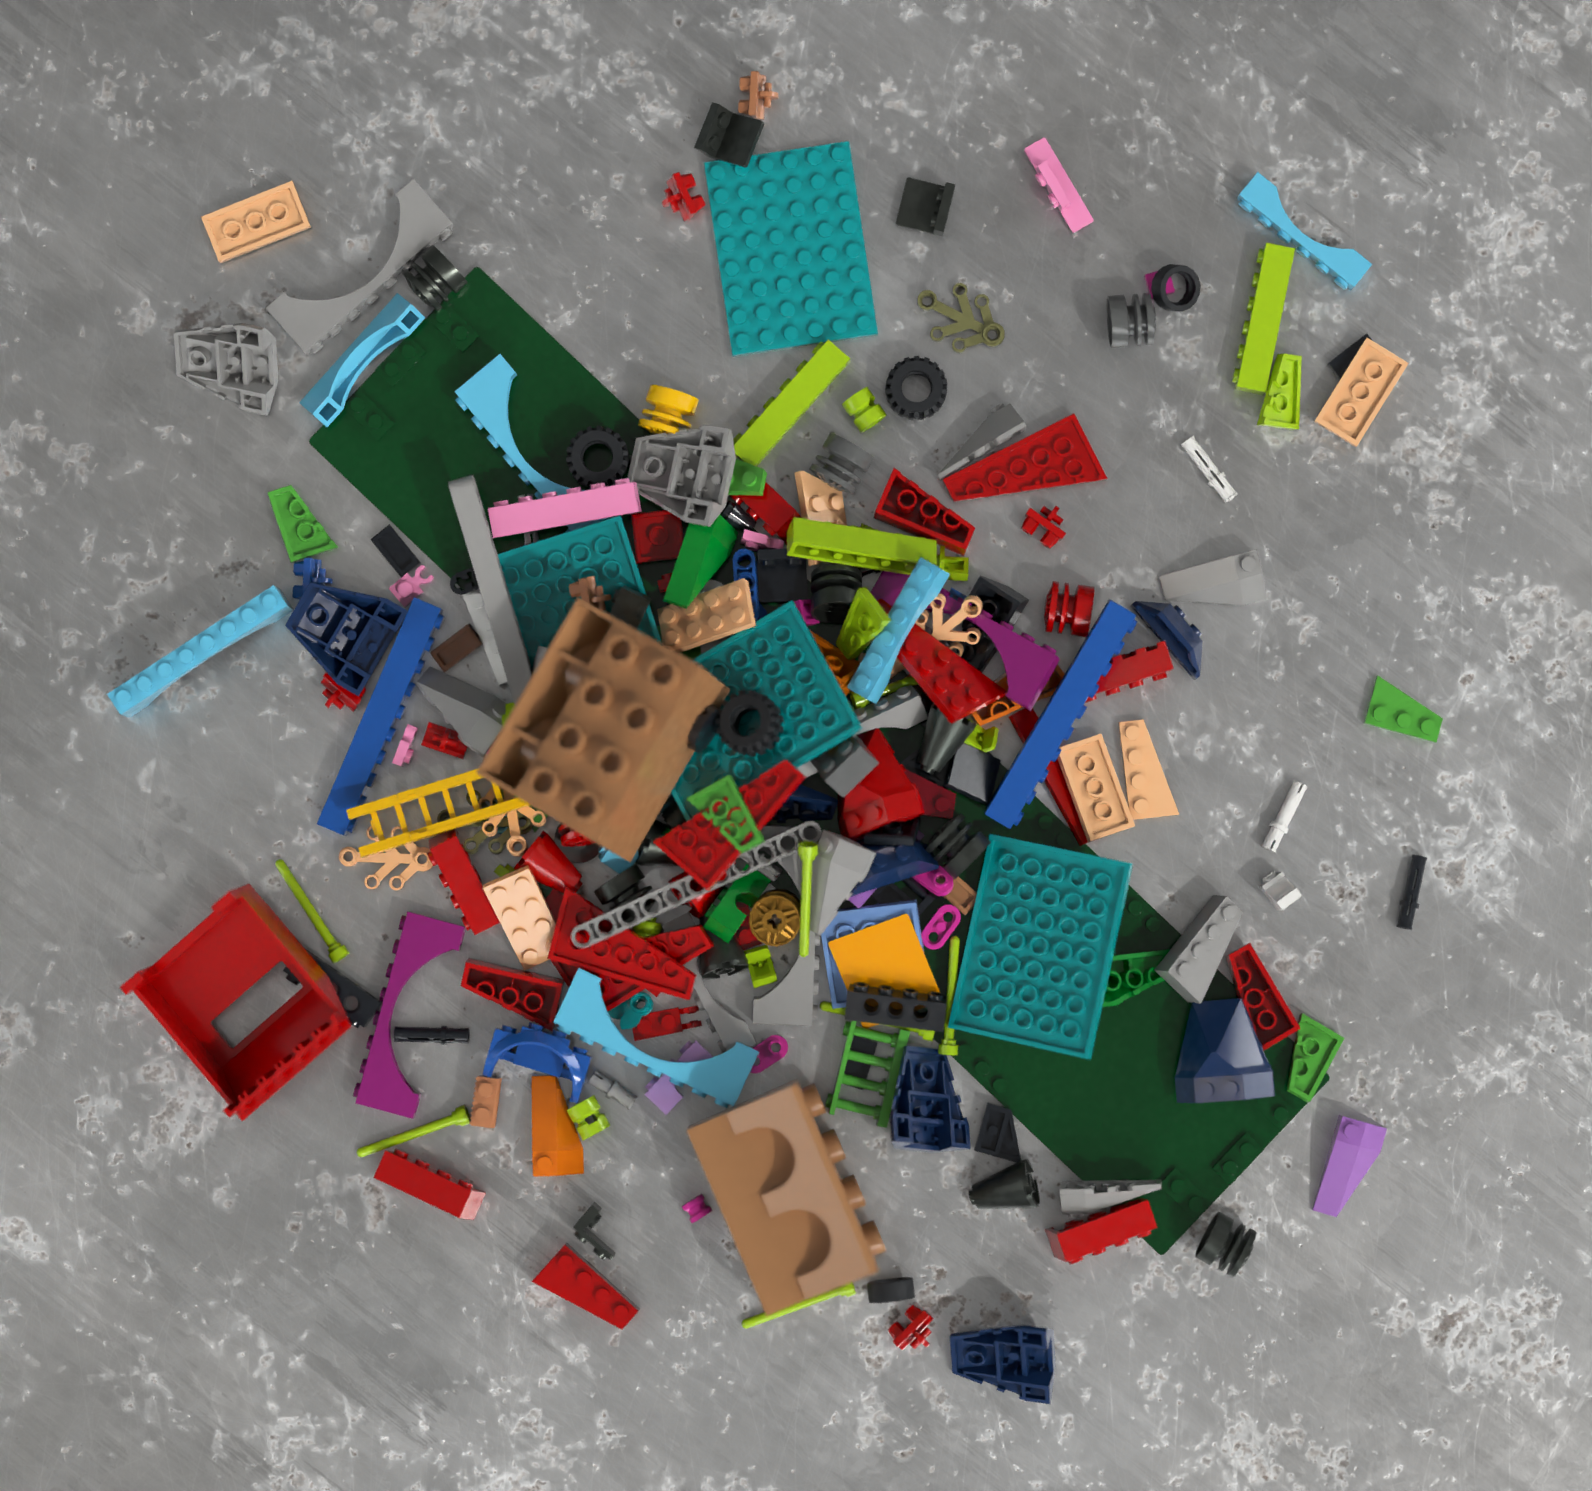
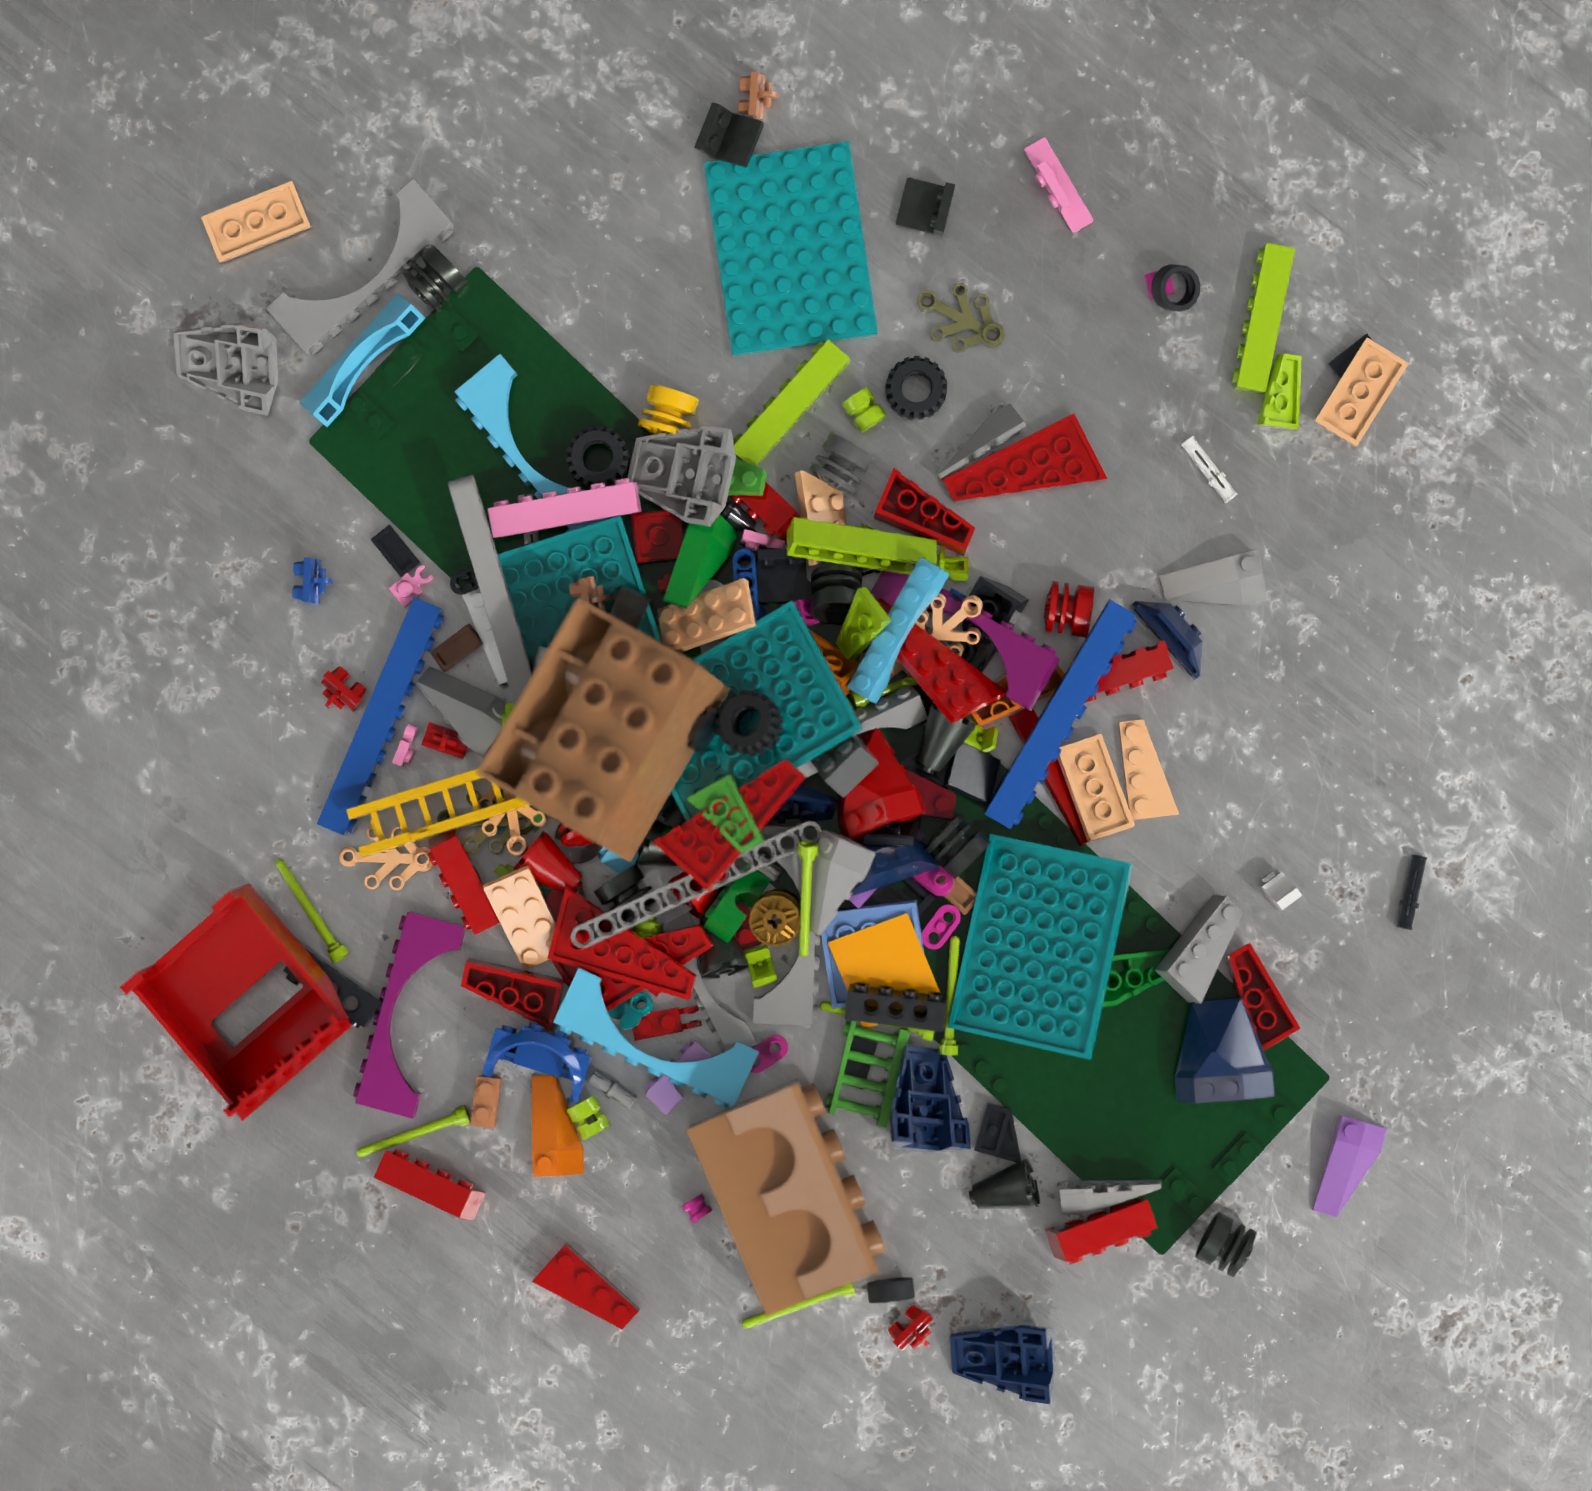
medium azure arch [107,585,294,718] -> none
bright green wing [267,485,338,563] -> none
dark blue wedge [285,582,408,696] -> none
black pin [394,1026,470,1045] -> none
pearl dark grey bracket [573,1202,615,1260] -> none
red hips [661,172,705,221] -> none
red hips [1021,506,1066,549] -> none
dark grey wheel [1106,293,1156,348] -> none
medium azure arch [1237,172,1372,290] -> none
white pin [1261,780,1308,853] -> none
bright green wing [1287,1013,1344,1103] -> none
bright green wing [1364,676,1443,743] -> none

